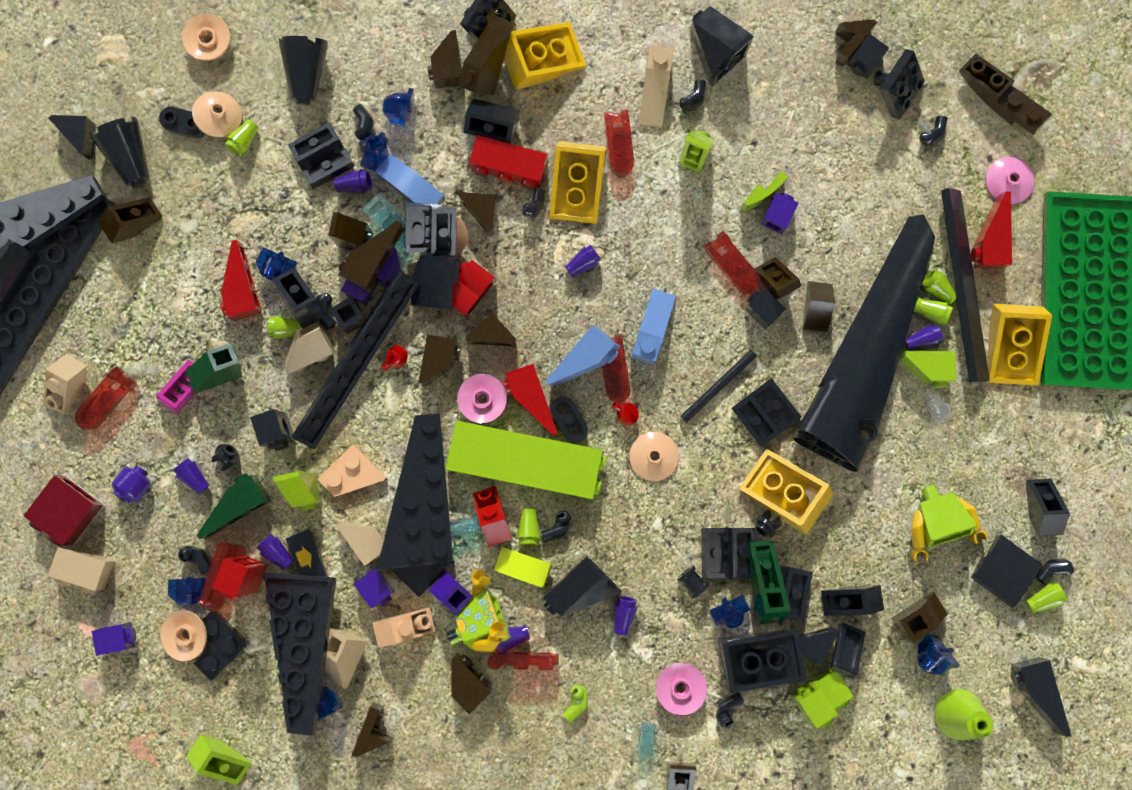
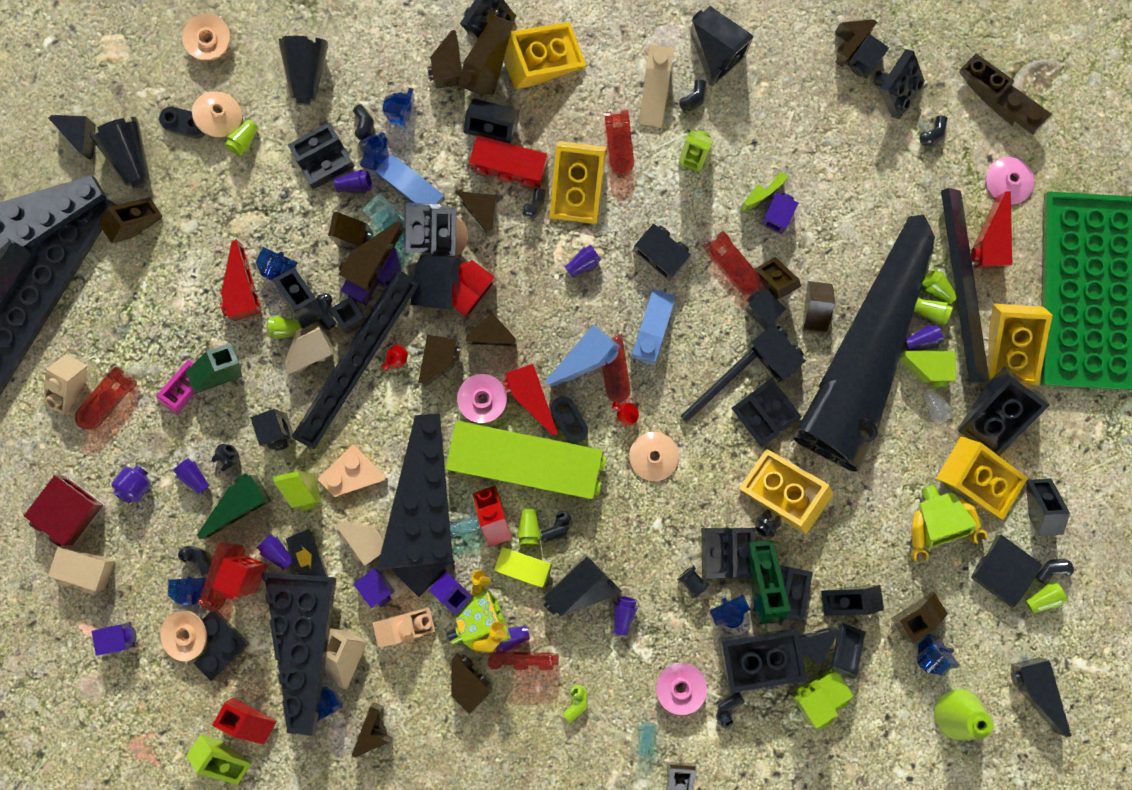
none -> red slope [212,697,277,745]
none -> black brick [633,223,691,281]
none -> black brick [747,323,806,383]
none -> yellow slope [936,436,1028,520]
none -> black slope [957,366,1050,456]

